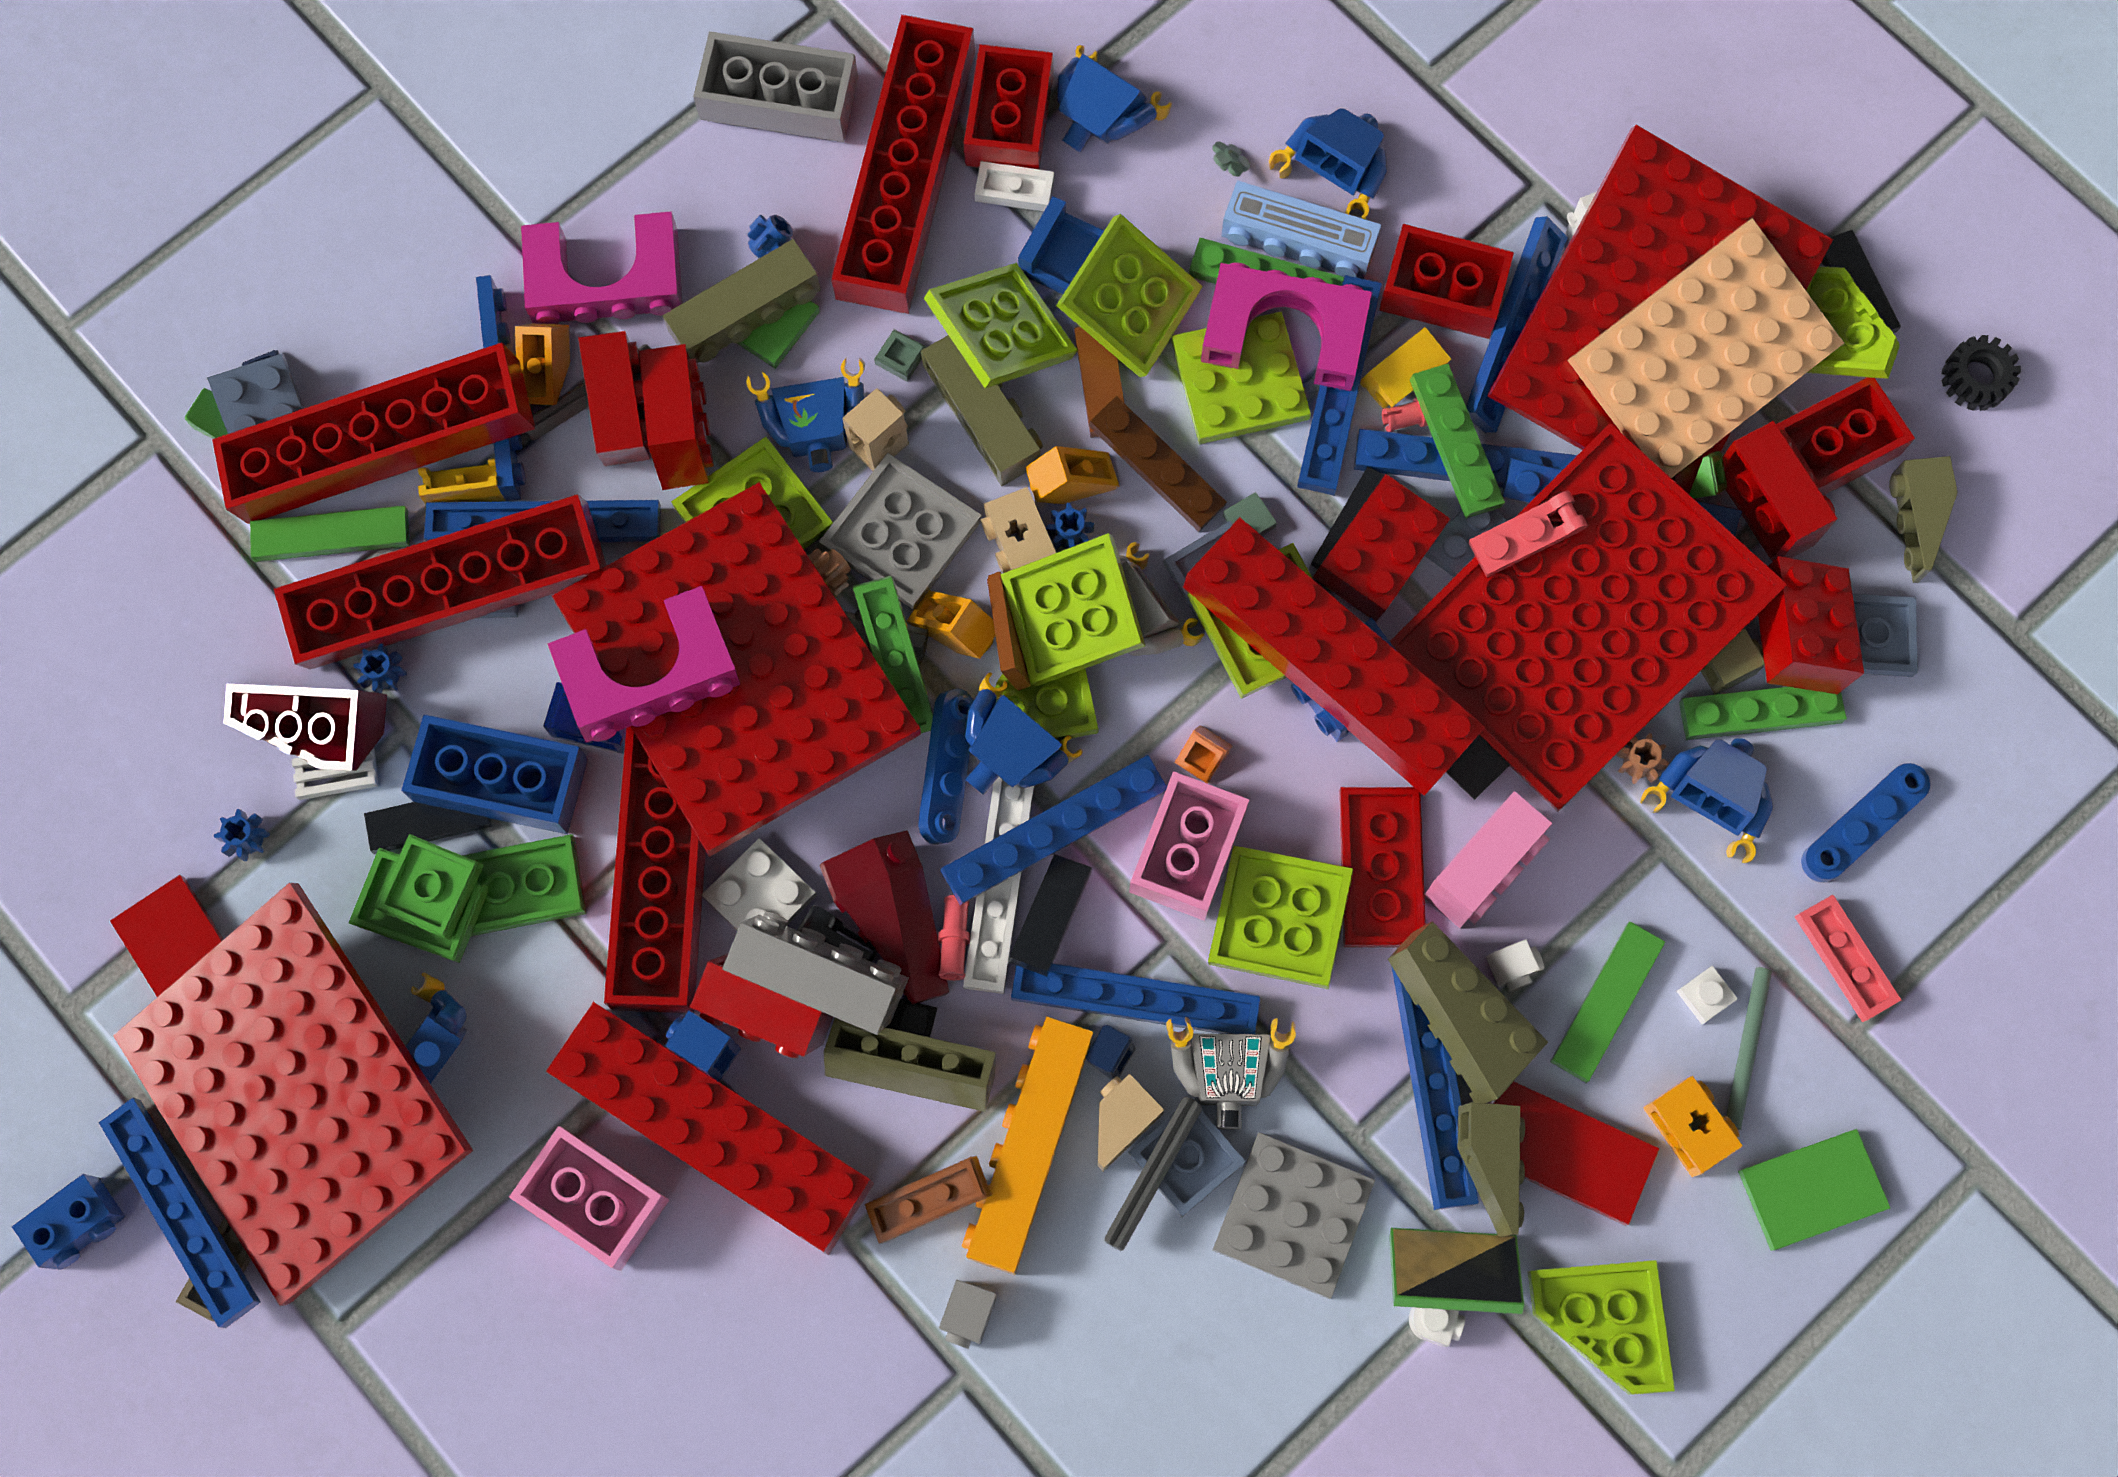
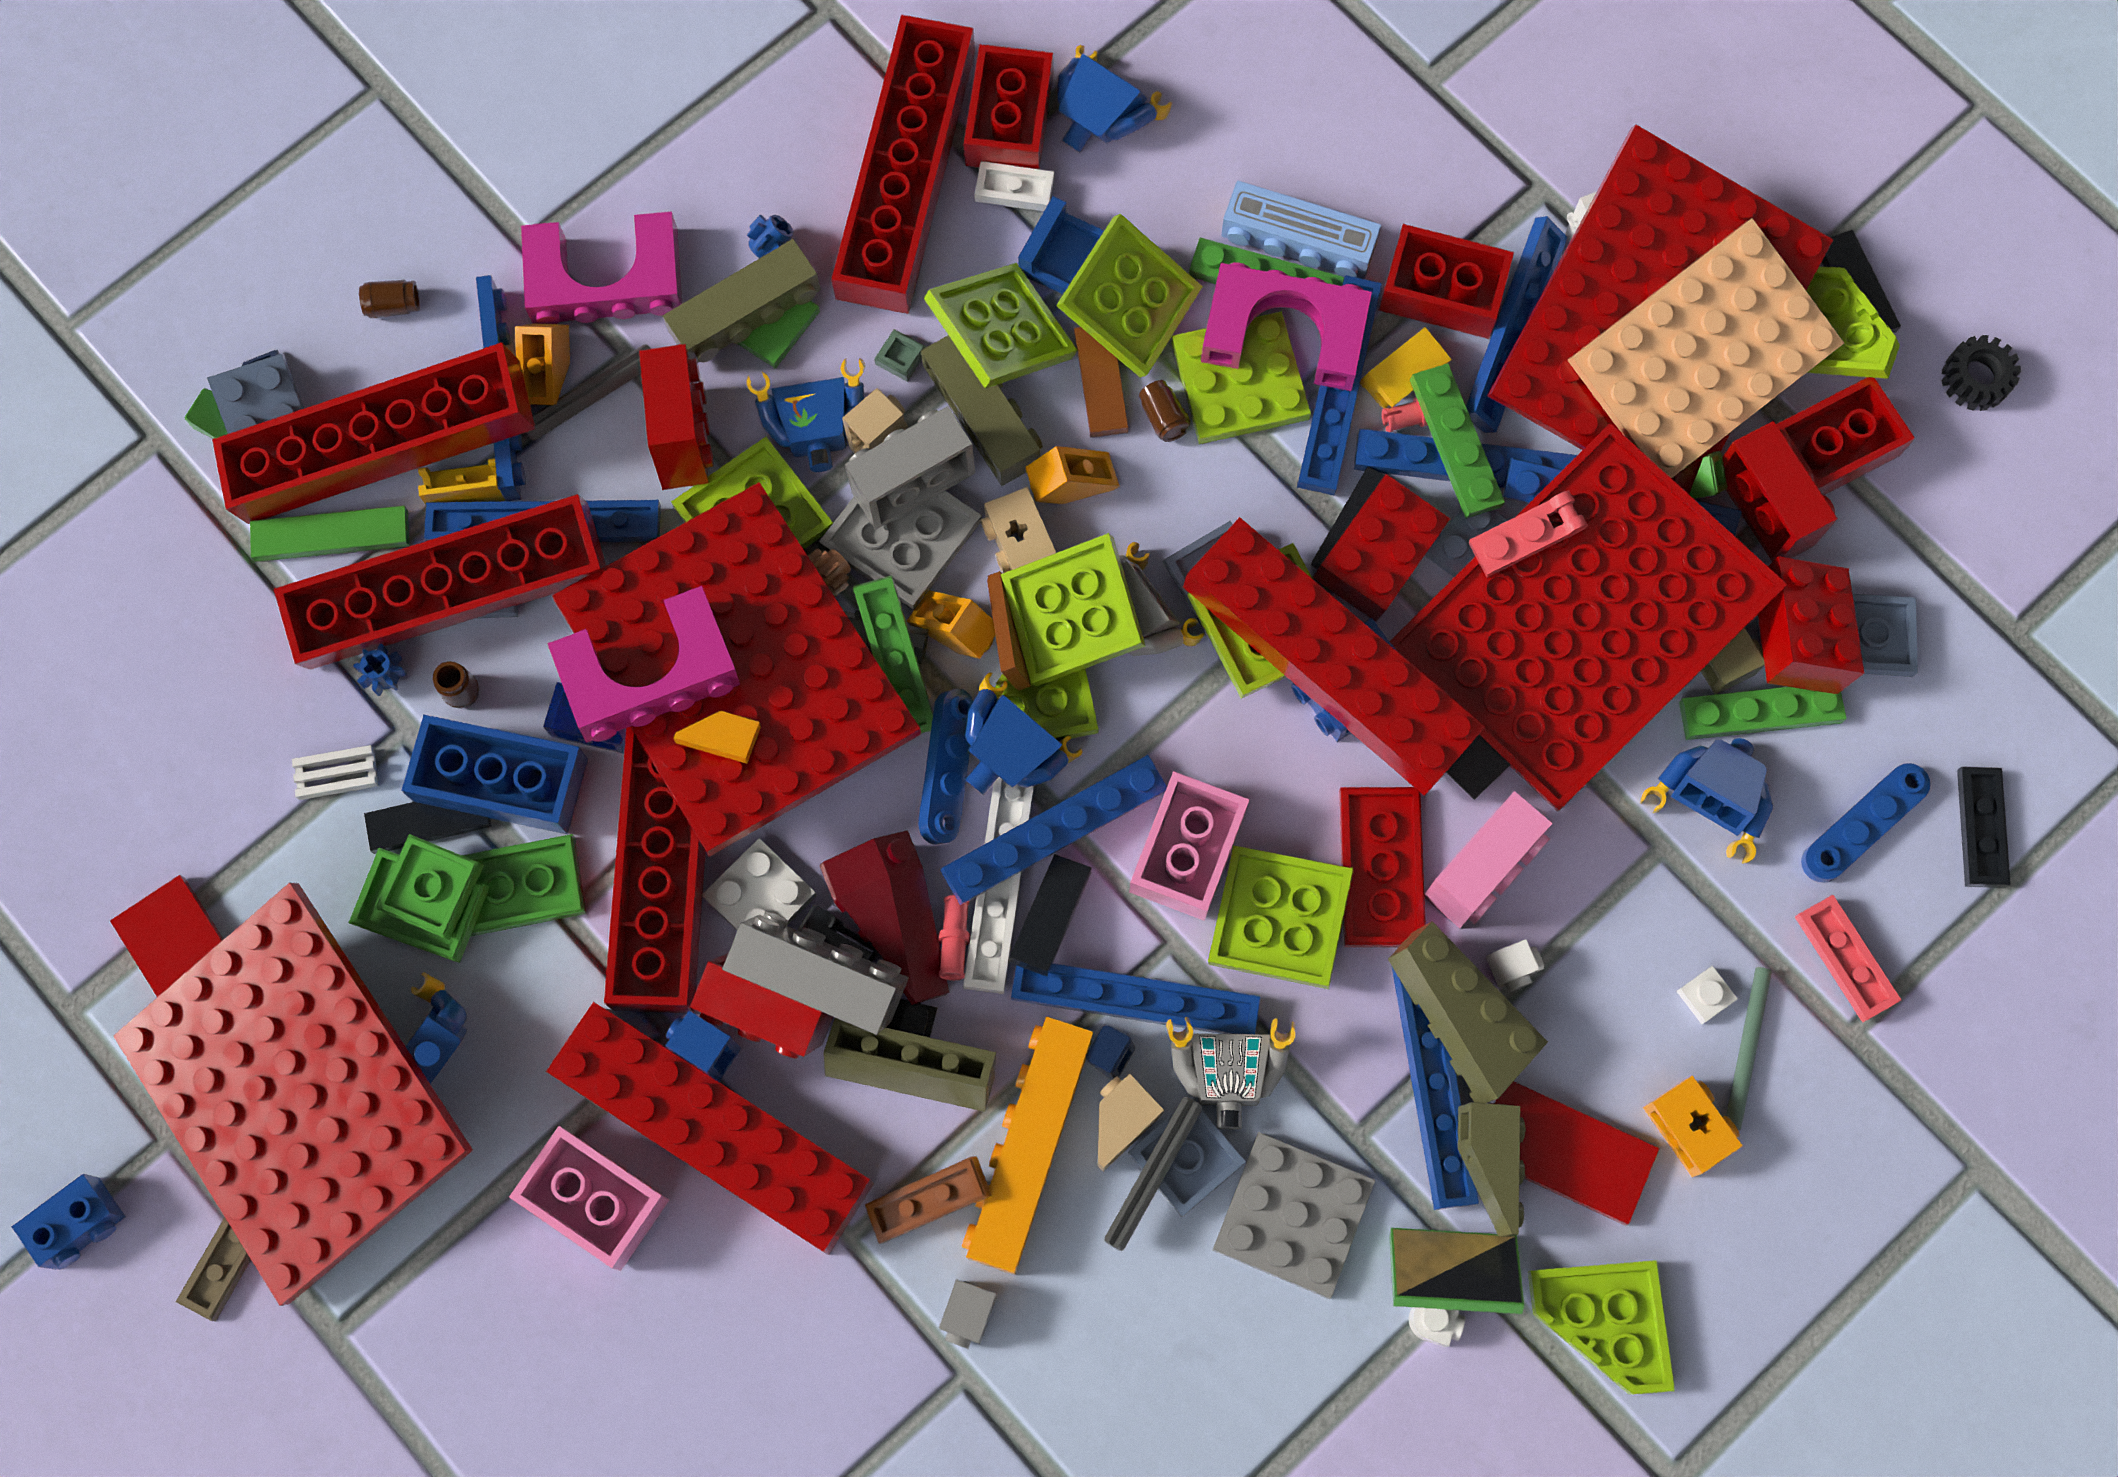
blue plate [98,1098,261,1328] -> none
blue gear [214,809,270,862] -> none
dark red wedge [223,684,387,771] -> none
red brick [578,331,650,466] -> none
light grey brick [693,31,858,142] -> none
blue gear [1046,503,1094,550] -> none
reddish brown plate [1089,396,1227,532] -> none
orange slope [1174,725,1233,784] -> none
sand green plant [1212,142,1250,177] -> none
sand green tile [1223,492,1277,535] -> none
blue torso [1269,108,1387,220] -> none
bright green tile [1550,921,1665,1083] -> none
nougat gear [1616,733,1669,784] -> none
bright green tile [1738,1129,1891,1251] -> none
olive slope [1889,456,1958,583] -> none
none -> reddish brown piece [359,280,420,318]
none -> reddish brown piece [433,661,480,709]
none -> light orange tile [674,711,761,763]
none -> light grey brick [845,406,975,530]
none -> reddish brown piece [1139,380,1190,442]
none -> black tile [1957,767,2011,888]

